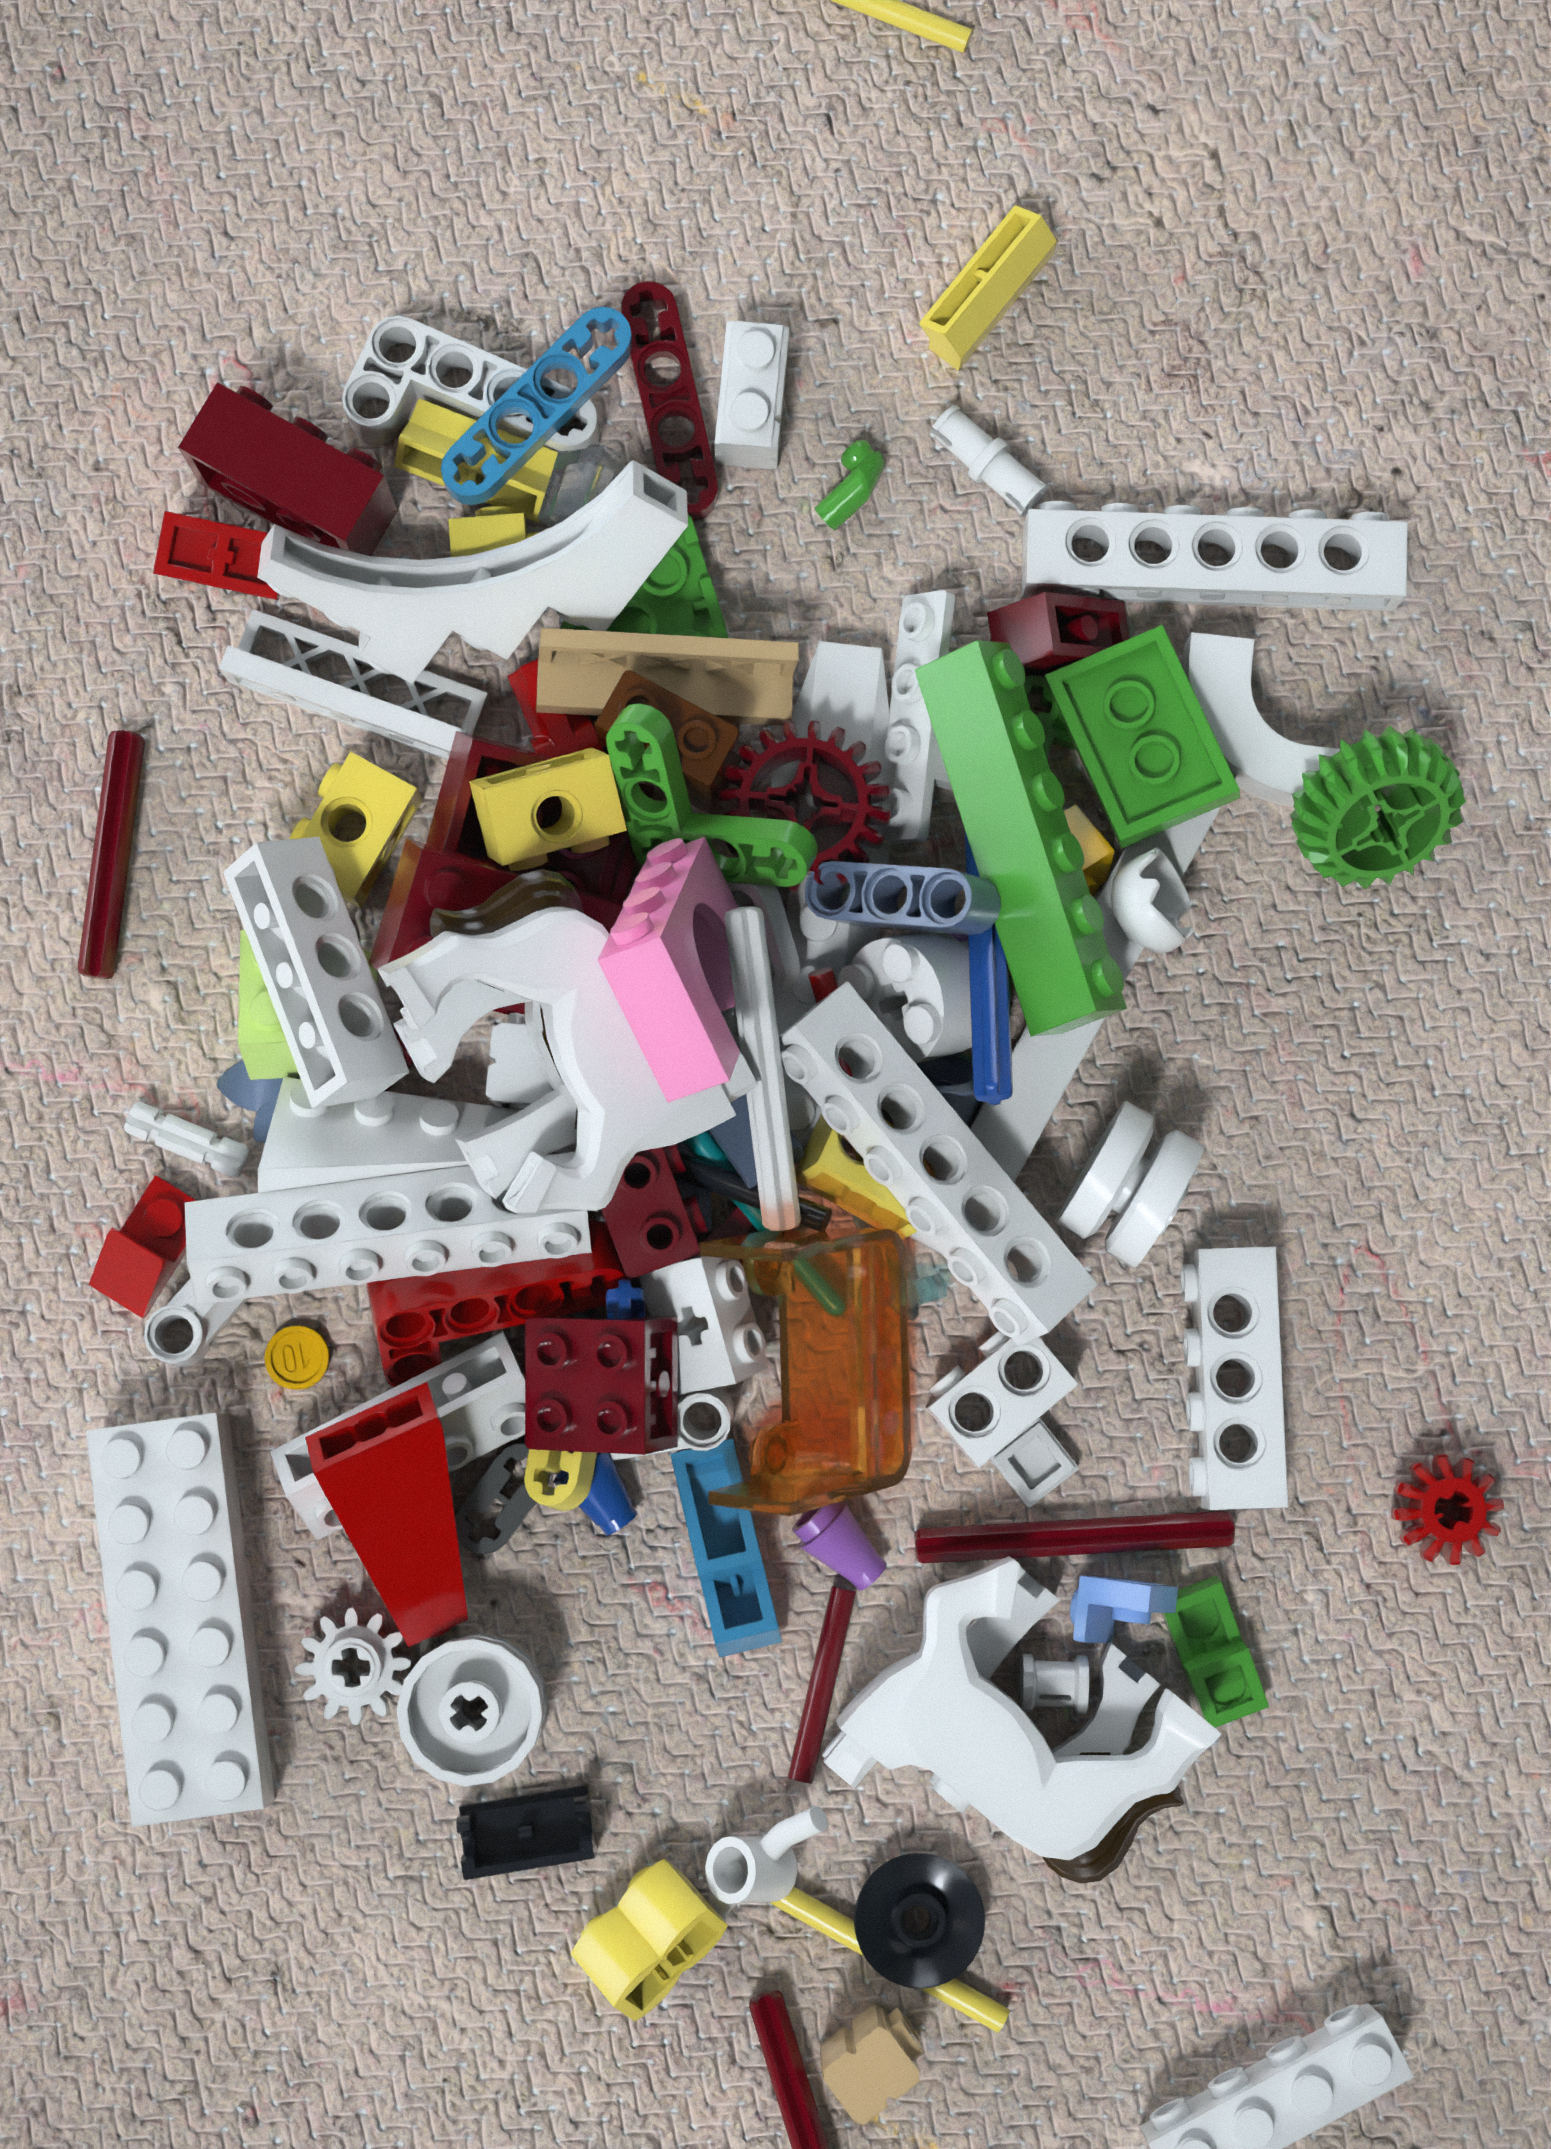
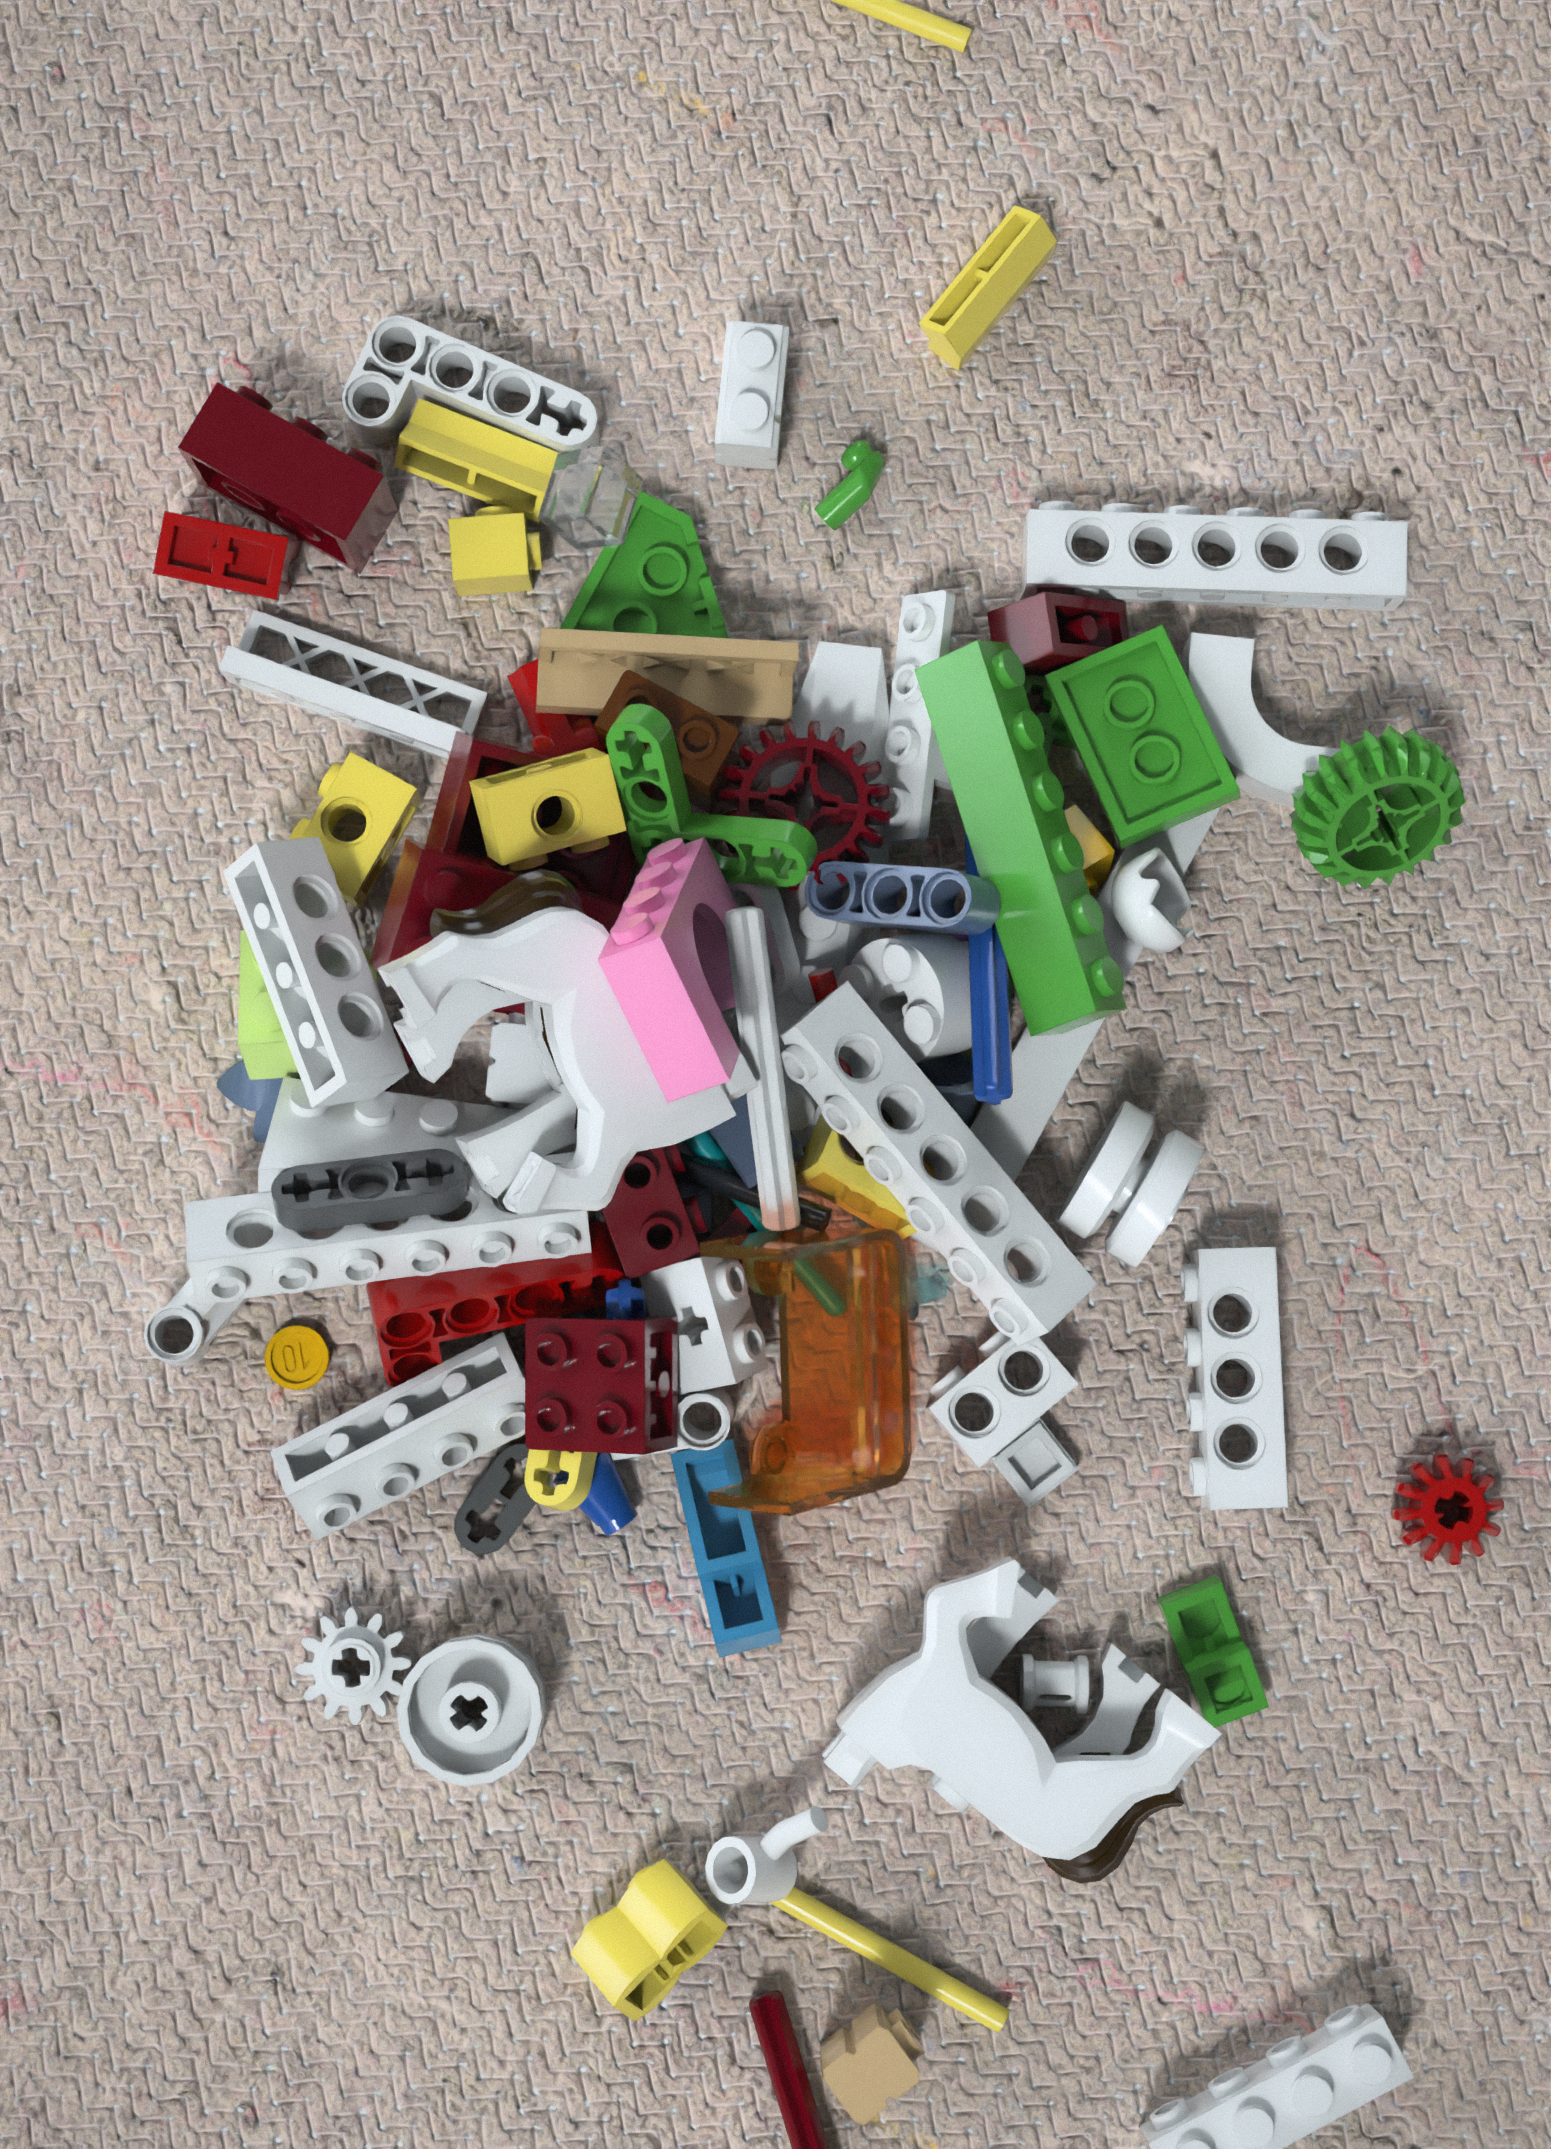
dark red axle [77,730,145,979] -> none
white brick [86,1413,275,1827] -> none
red slope [88,1175,198,1319] -> none
white axle [124,1102,249,1177] -> none
white arch [257,460,688,684] -> none
red slope [305,1382,468,1647] -> none
dark azure beam [441,306,633,505] -> none
black hinge [456,1784,598,1880] -> none
dark red beam [621,281,718,521] -> none
dark red bar [787,1586,856,1784] -> none
medium lavender cone [792,1494,887,1591] -> none
black dish [854,1853,985,1989] -> none
dark red axle [914,1511,1235,1564] -> none
white pin [929,405,1049,517] -> none
light blue bracket [1070,1575,1178,1643] -> none
none -> dark grey beam [271,1149,467,1232]

